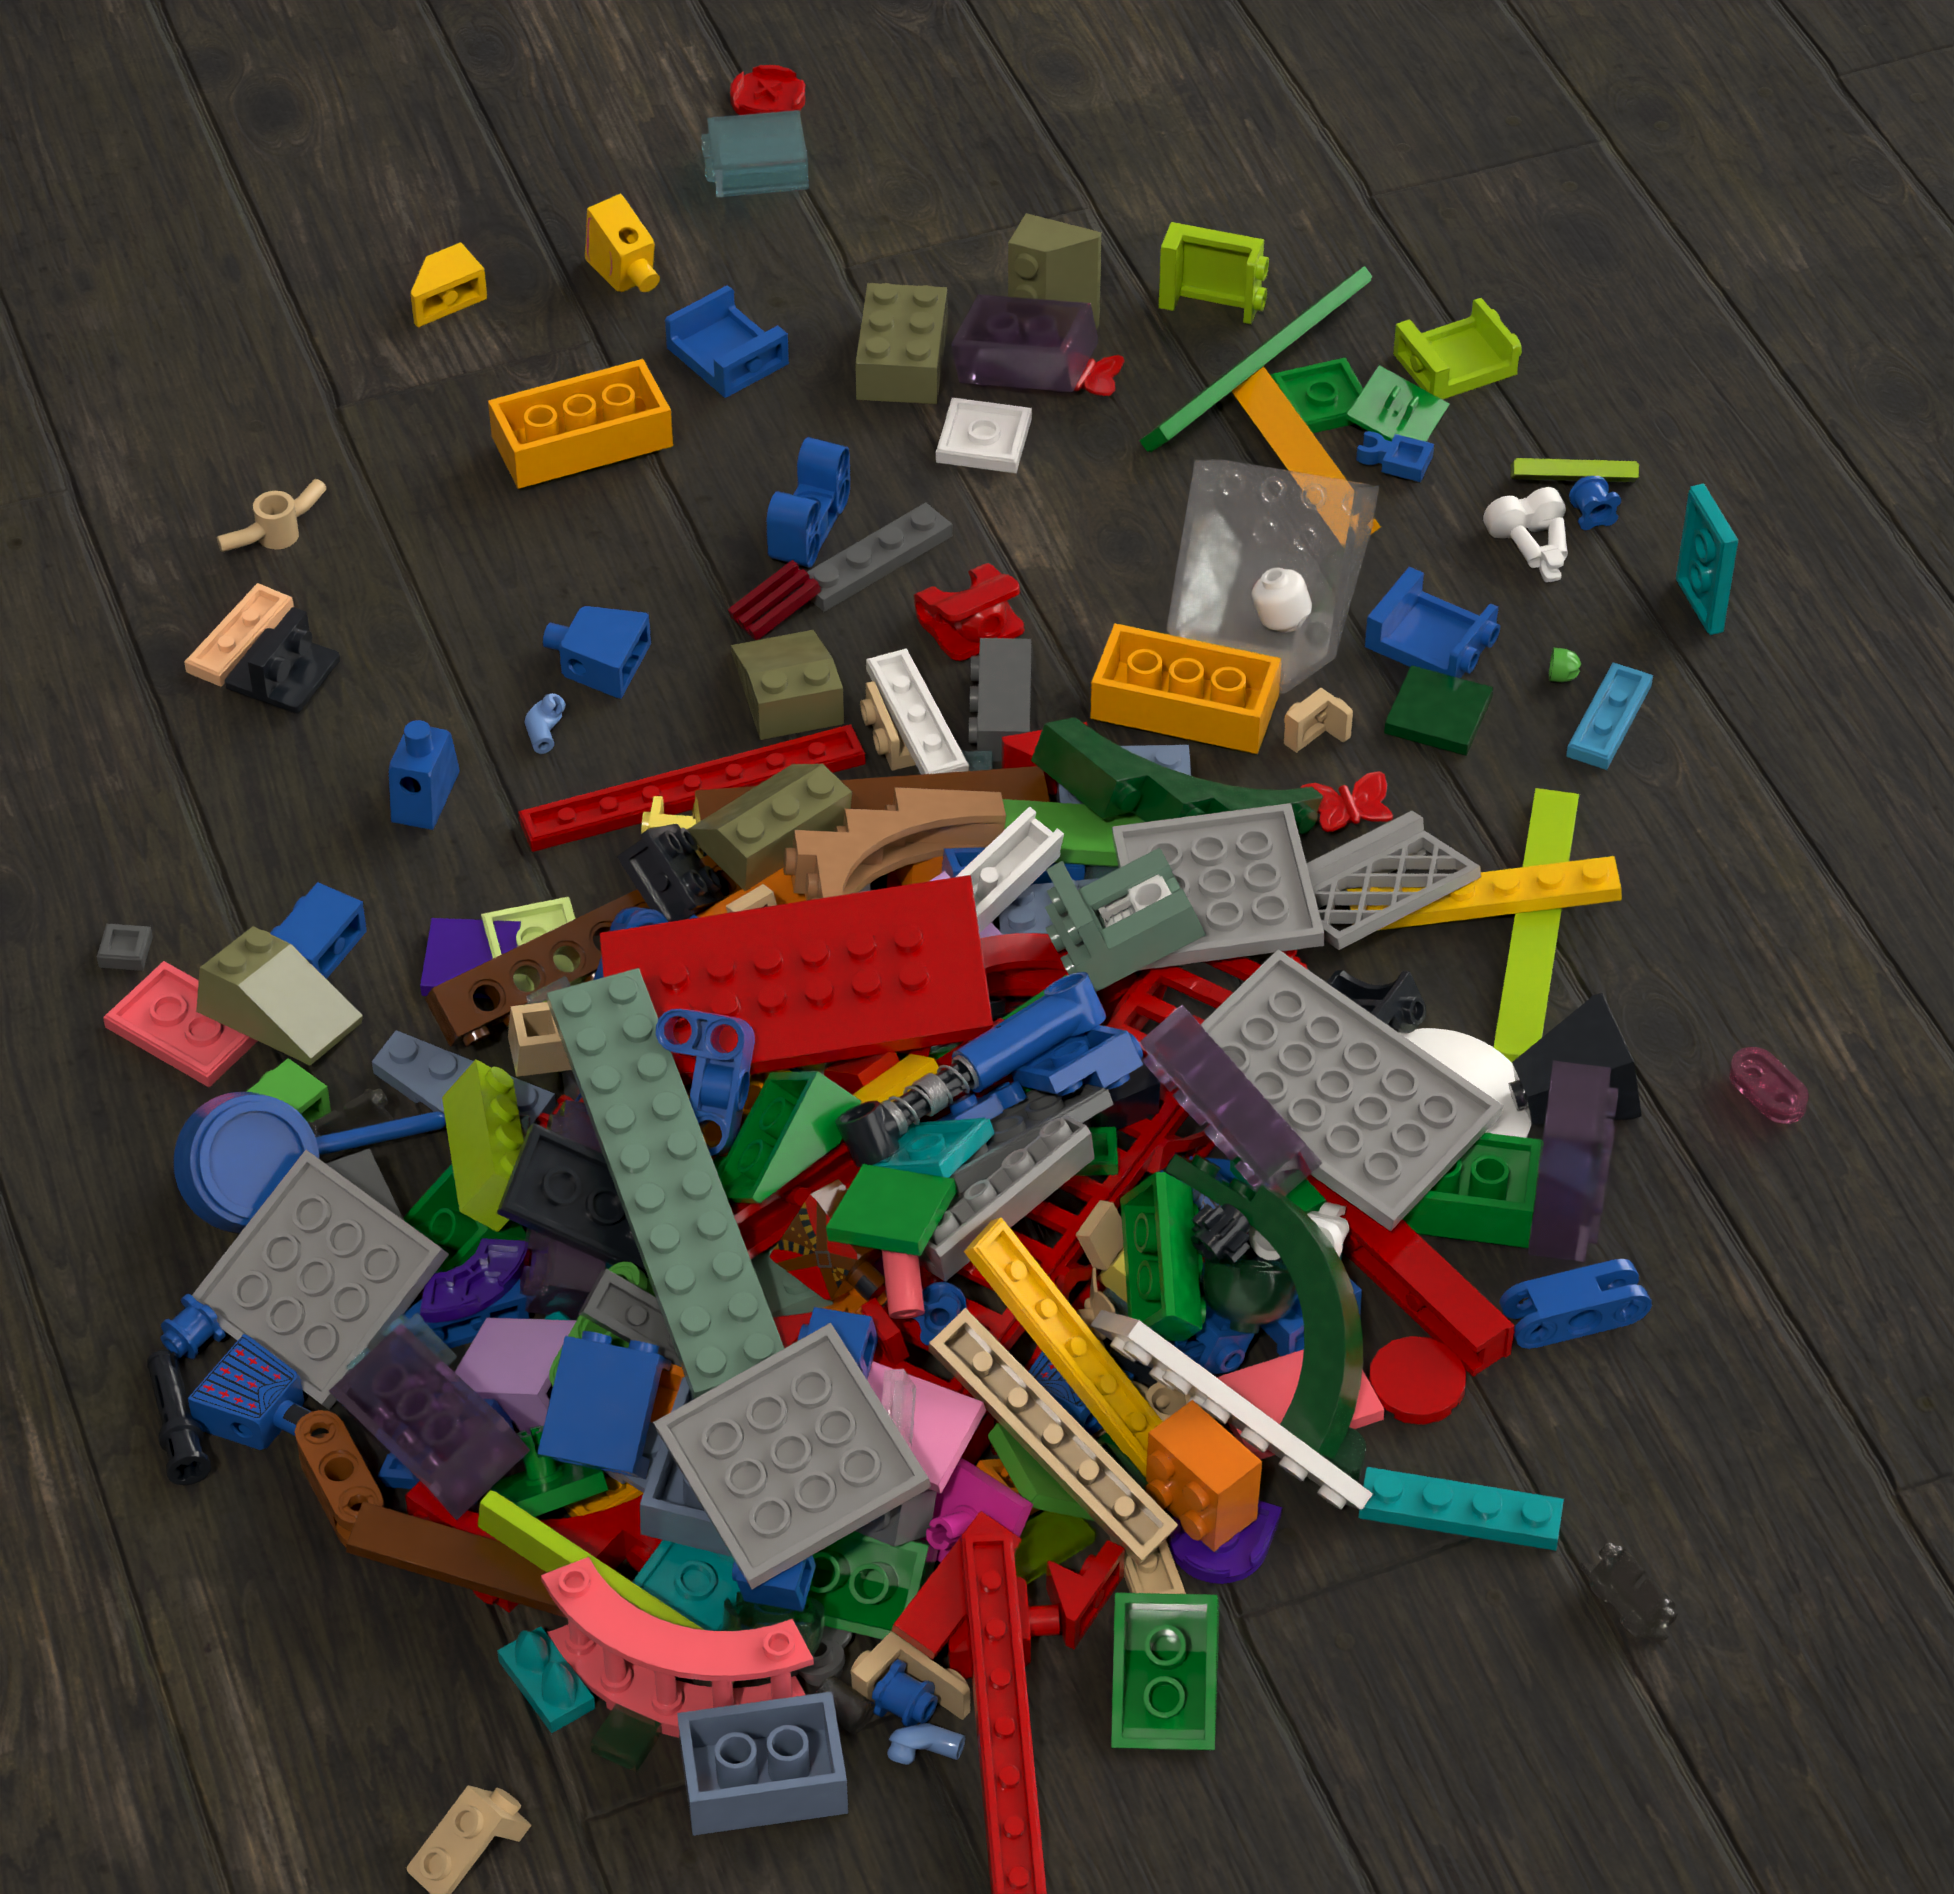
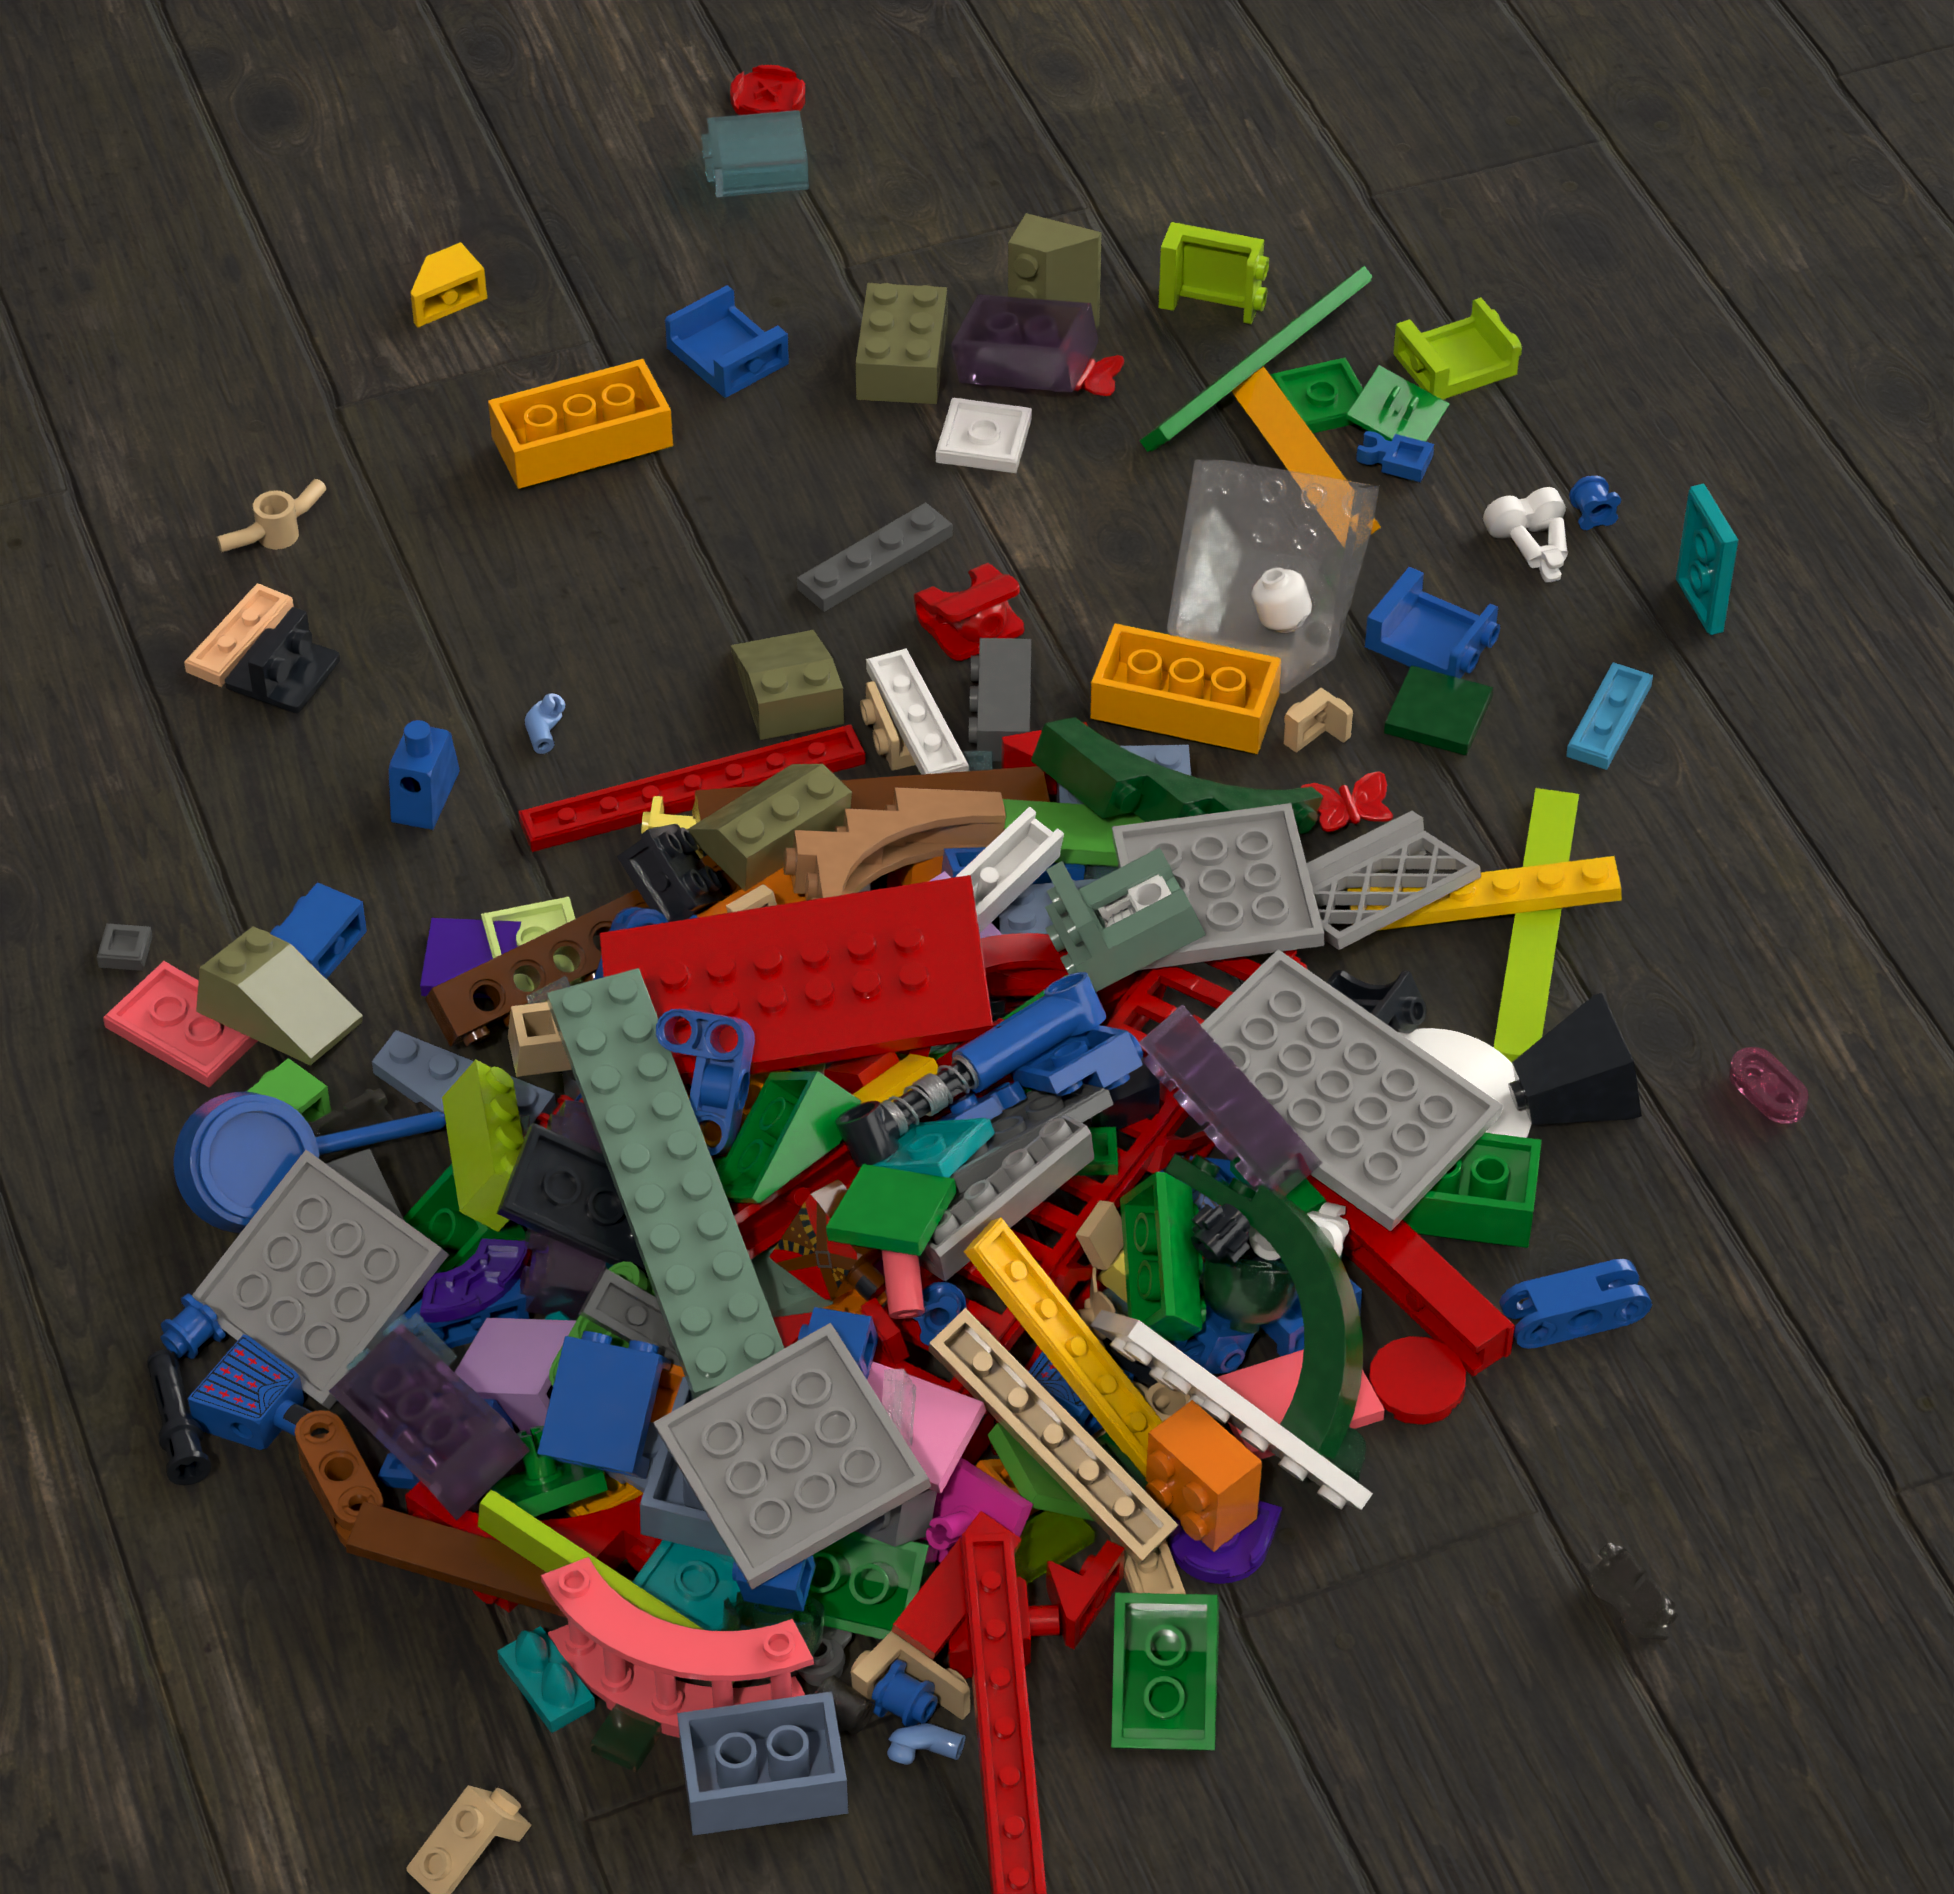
blue torso [543,606,651,699] -> none
yellow torso [585,193,660,292] -> none
dark red tile [728,559,821,641] -> none
blue beam [767,437,850,568] -> none
teal plate [1359,1467,1564,1551] -> none
lime tile [1510,458,1639,482] -> none
clear purple brick [1528,1061,1618,1262] -> none
bright green hinge [1549,647,1581,683] -> none

